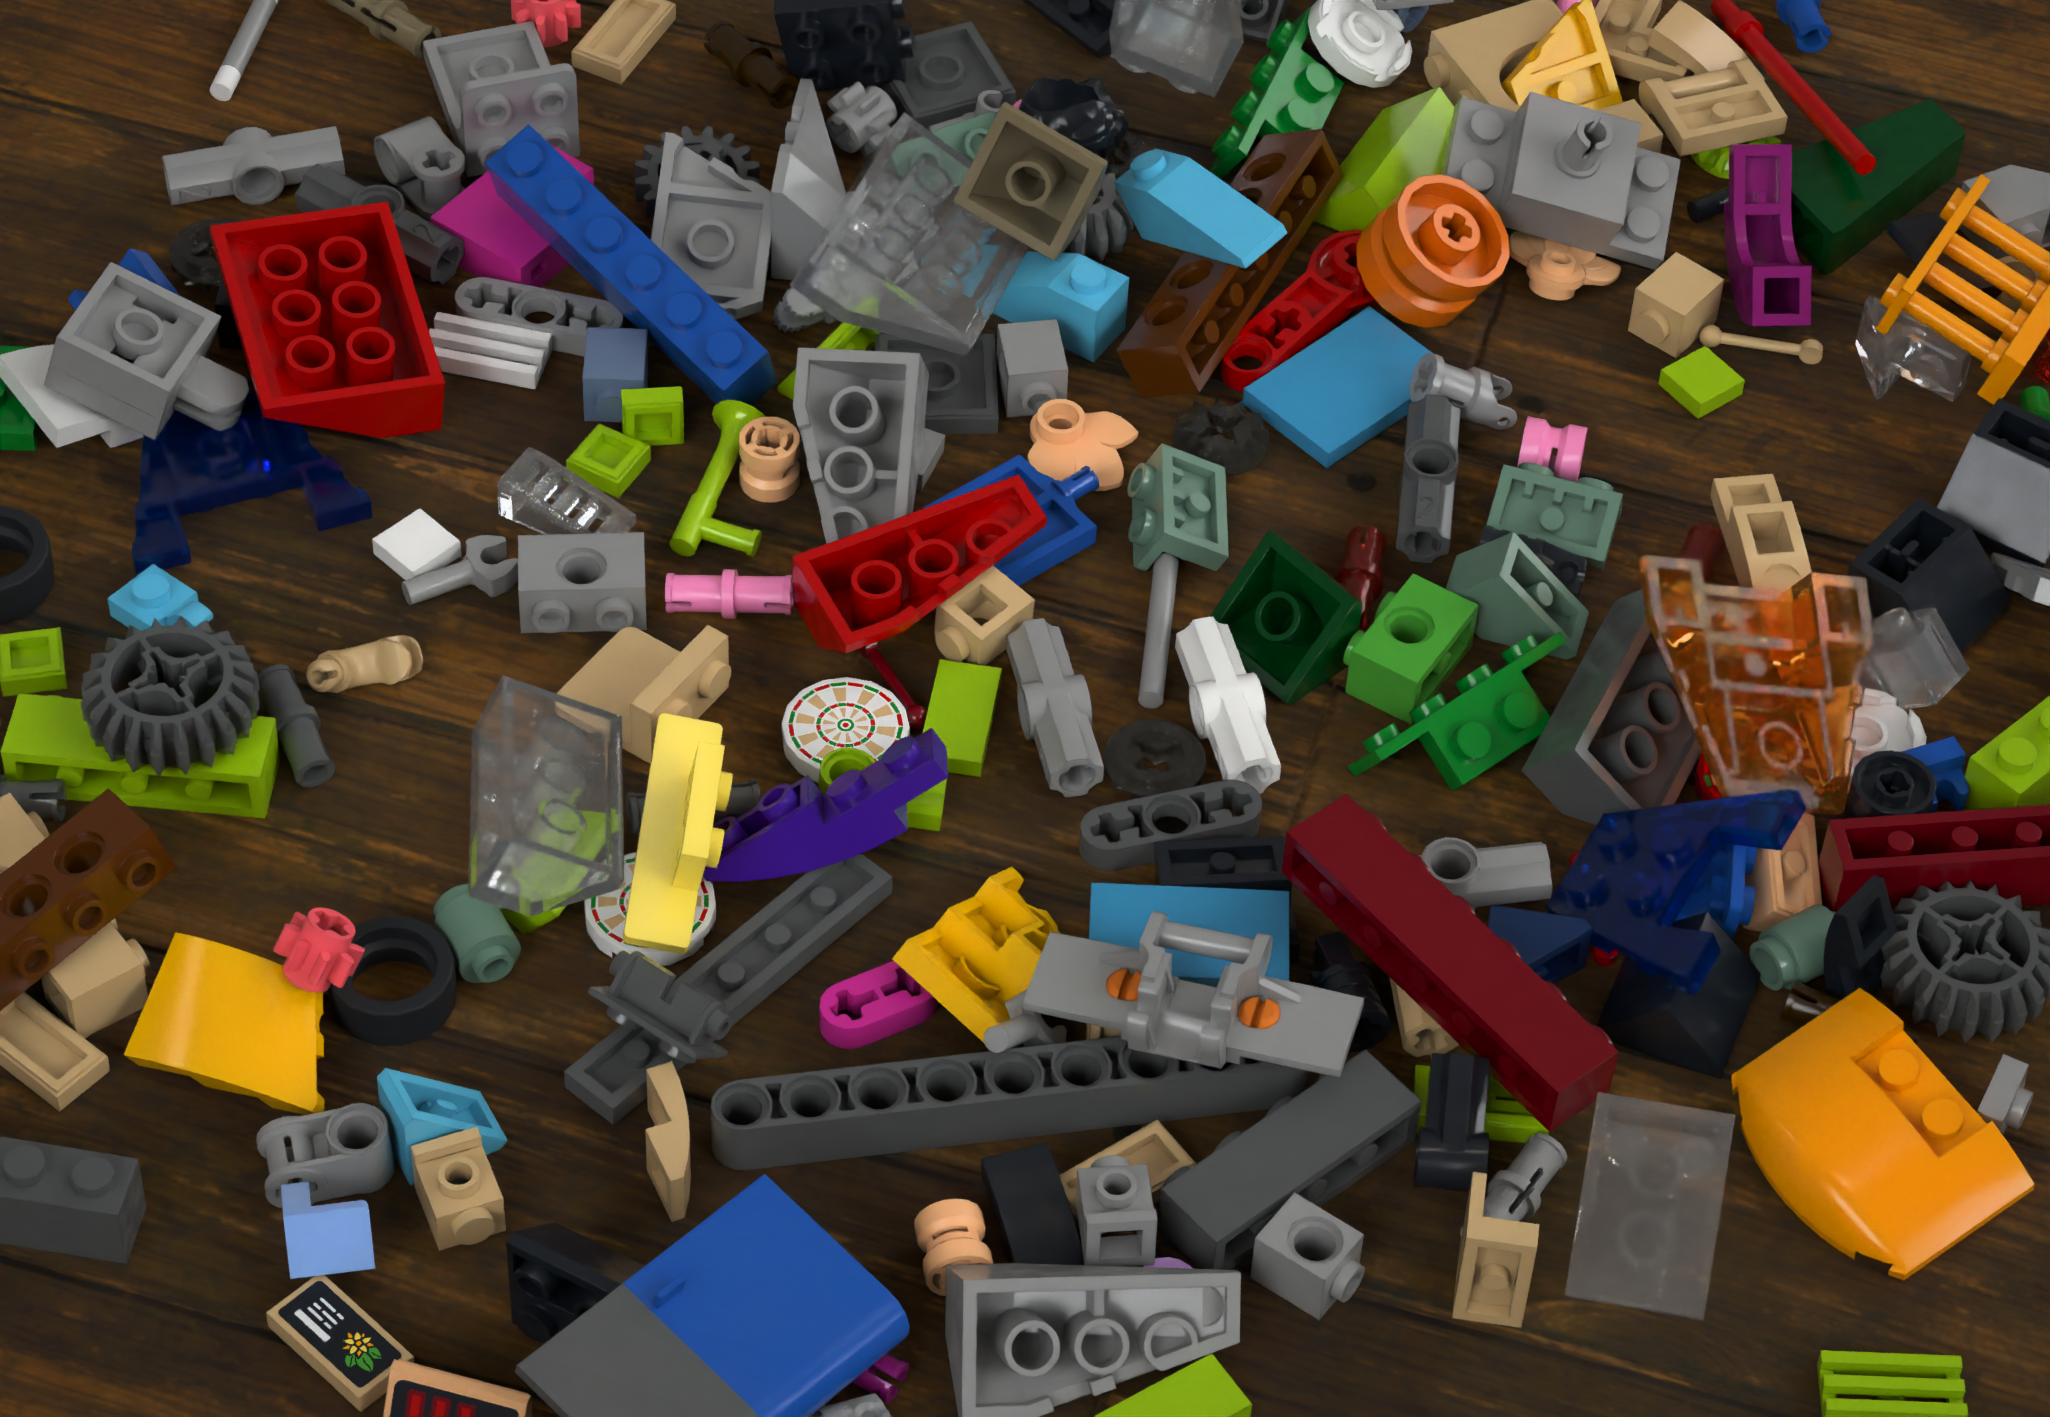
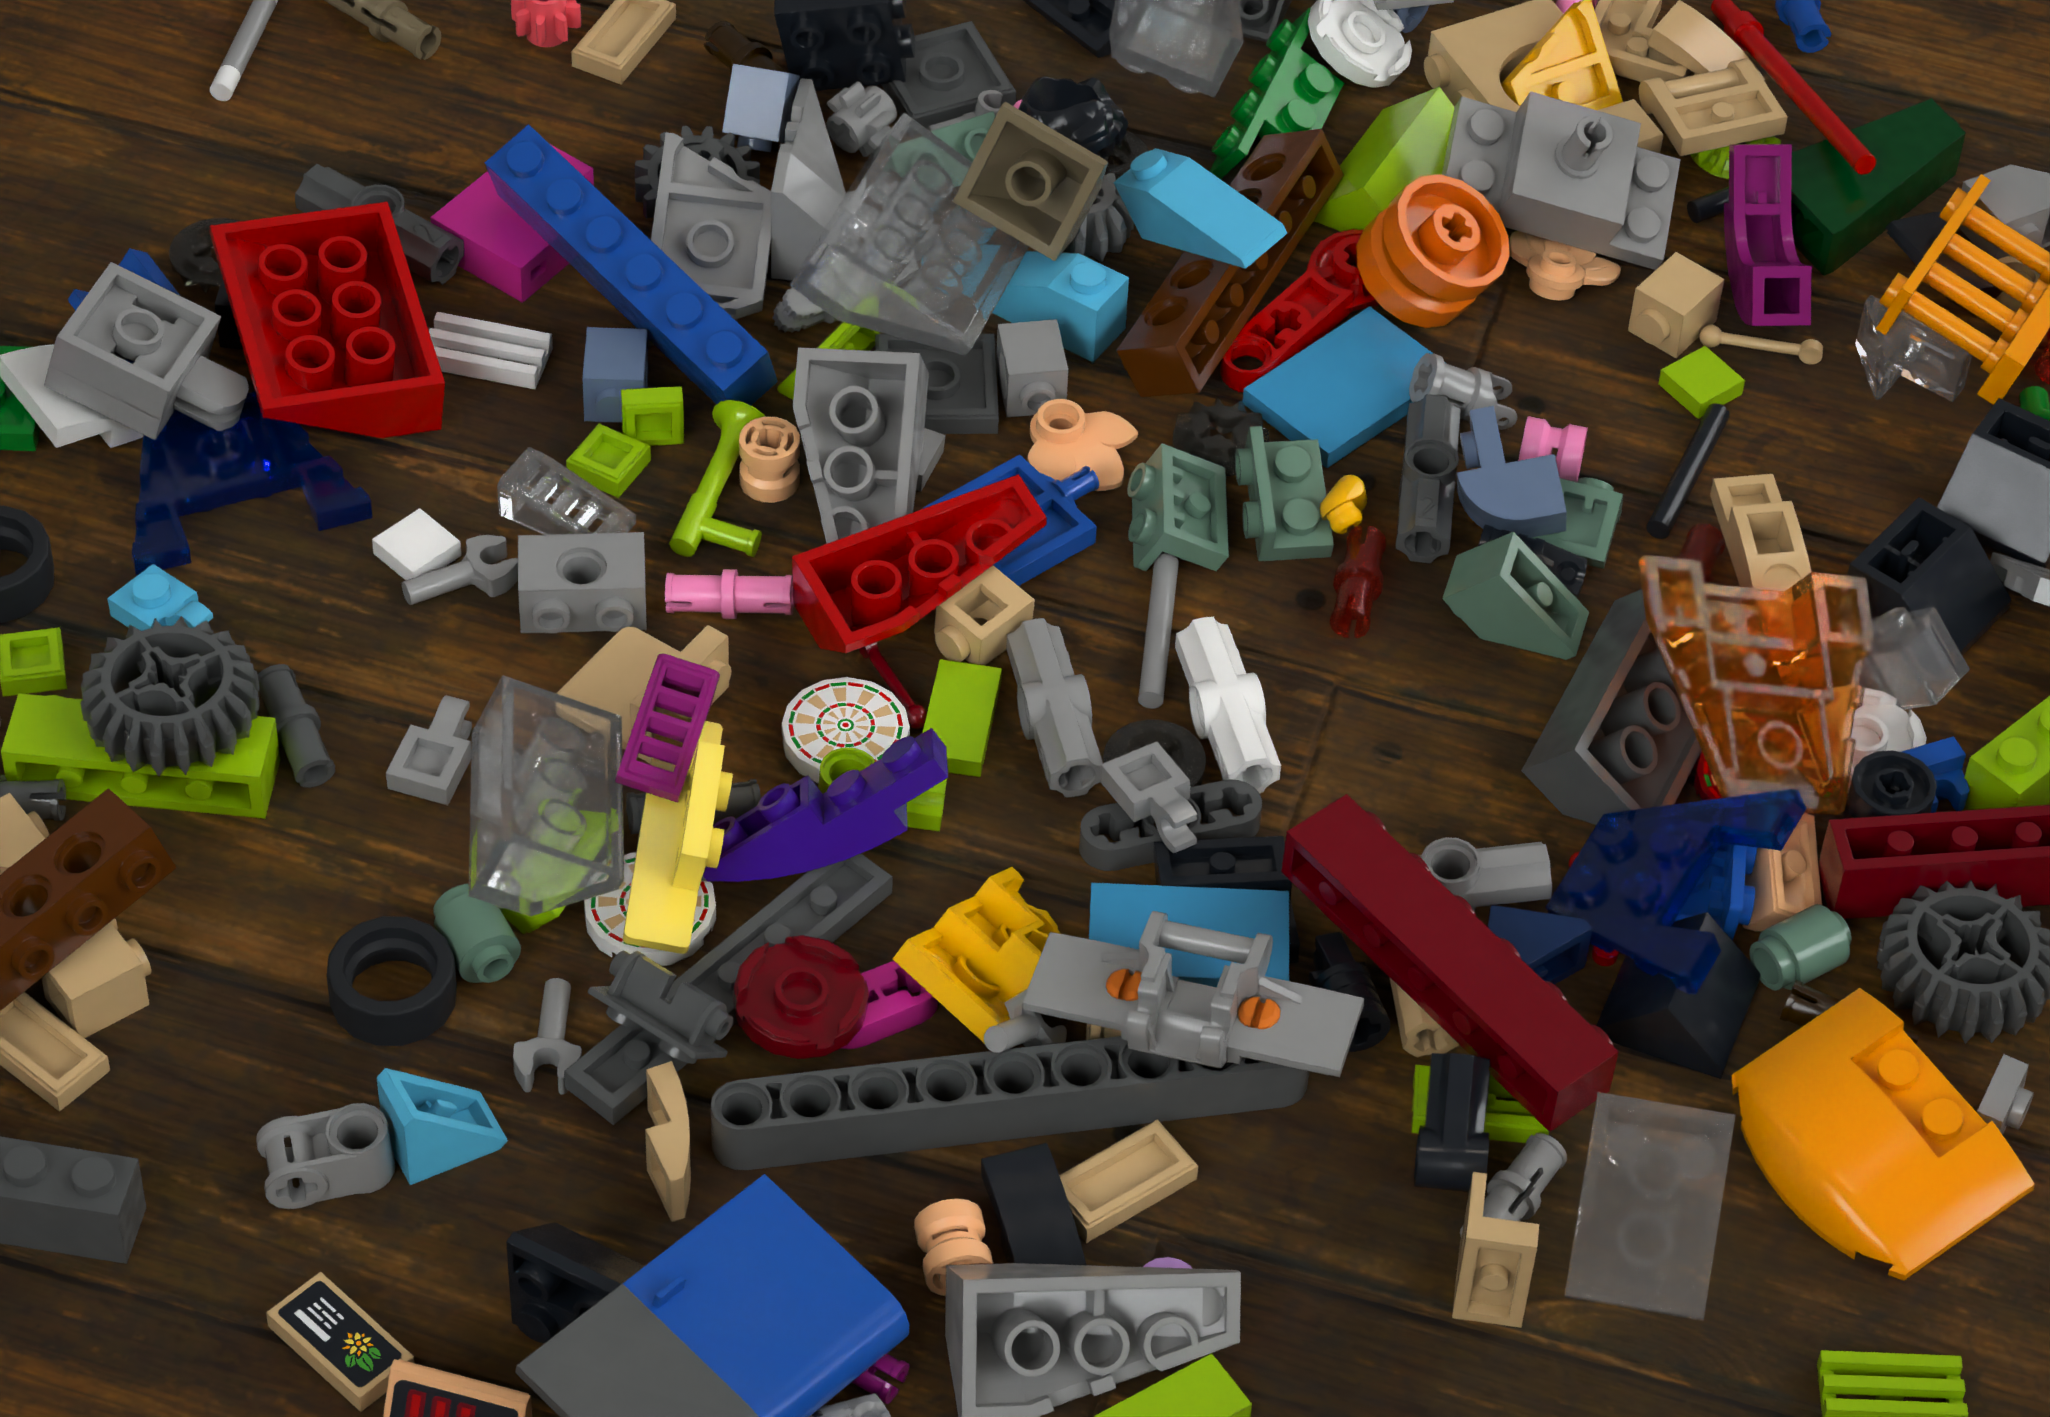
yellow slope [124,932,325,1115] -> none
light grey piece [161,126,345,206] -> none
coral gear [273,907,365,992] -> none
light blue panel [281,1181,375,1279] -> none
tan piece [306,635,423,693] -> none
light grey piece [374,116,465,220] -> none
tan brick [410,1127,506,1251] -> none
light grey bracket [423,21,580,177] -> none
light grey beam [455,277,623,357] -> none
light grey brick [1076,1155,1157,1267] -> none
dark grey brick [1157,1049,1421,1270] -> none
dark green slope [1209,530,1363,705] -> none
light grey brick [1250,1192,1365,1320] -> none
bright green brick [1343,574,1479,724] -> none
green bracket [1348,632,1566,791] -> none
black slope [1823,875,1897,1000] -> none
none -> light grey plate [386,695,472,806]
none -> light grey bar [513,978,582,1094]
none -> magenta slope [615,653,720,803]
none -> brick [722,64,800,152]
none -> dark red tile [733,935,869,1059]
none -> light grey plate [1101,741,1197,853]
none -> sand green bracket [1235,426,1334,561]
none -> yellow arm [1320,475,1367,534]
none -> sand blue brick [1457,406,1567,538]
none -> black bar [1646,403,1730,539]

